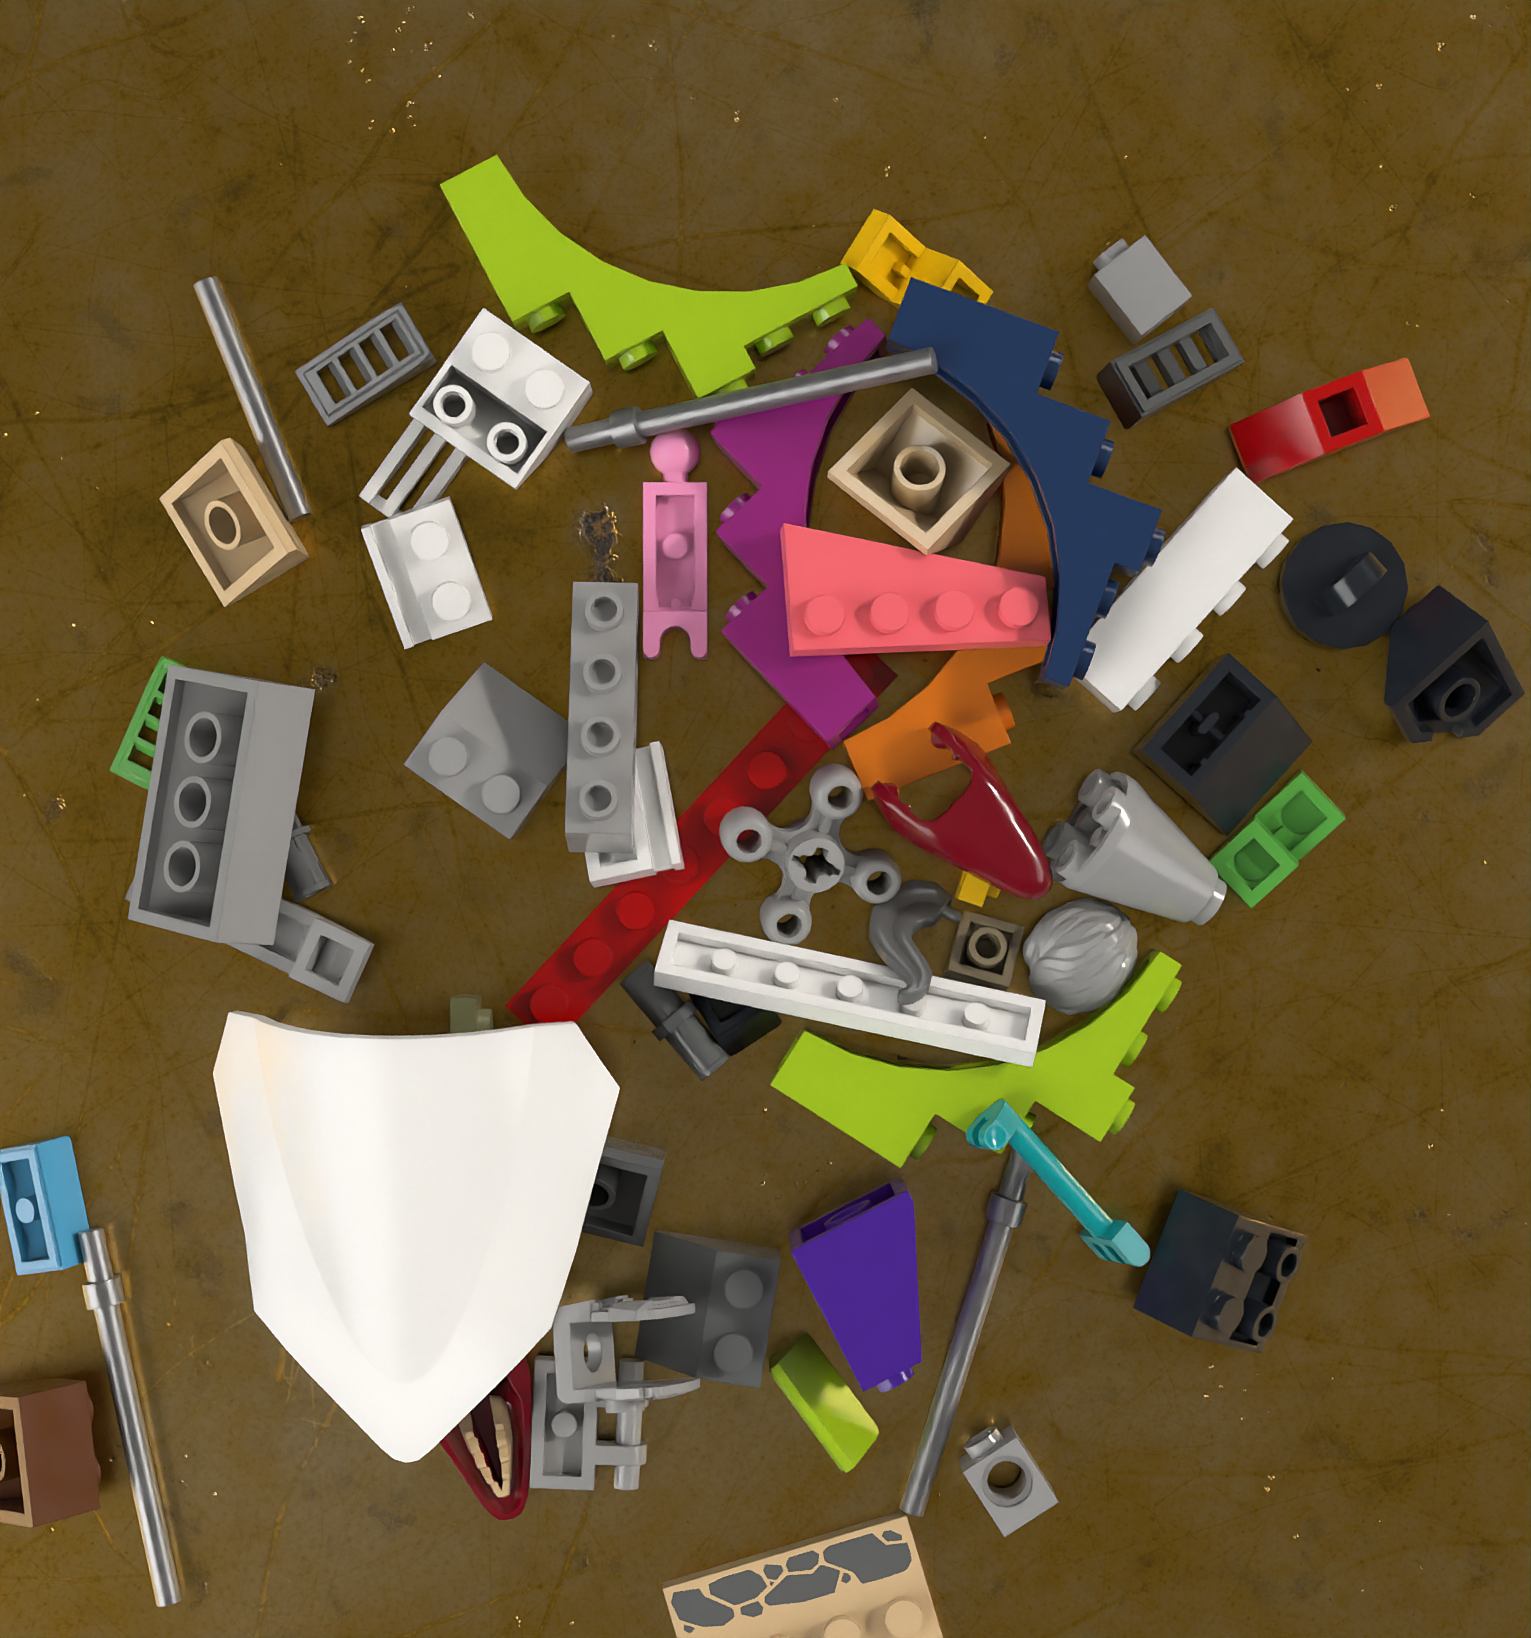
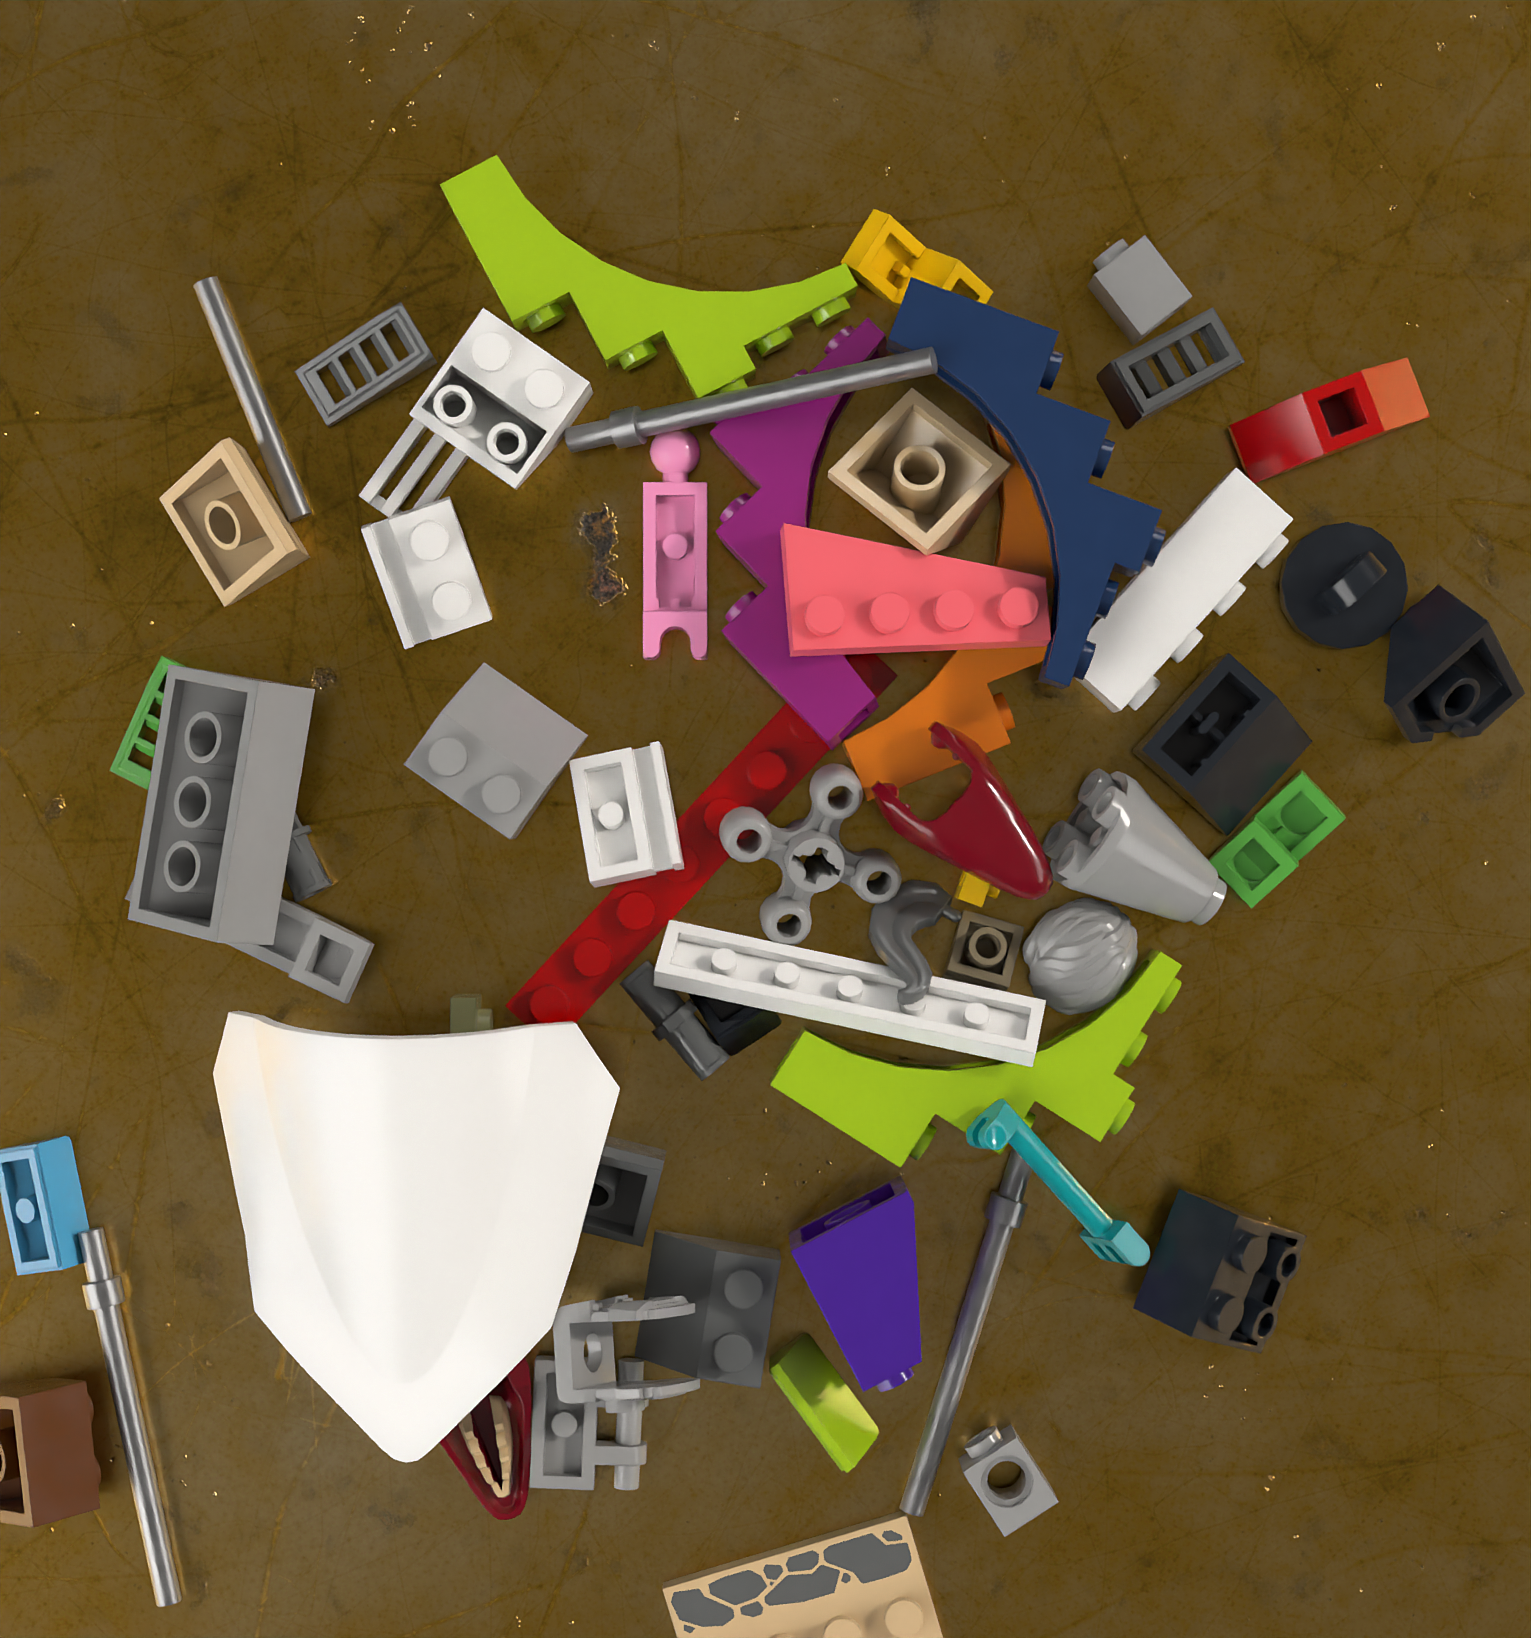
light grey brick [565,582,640,853] -> none

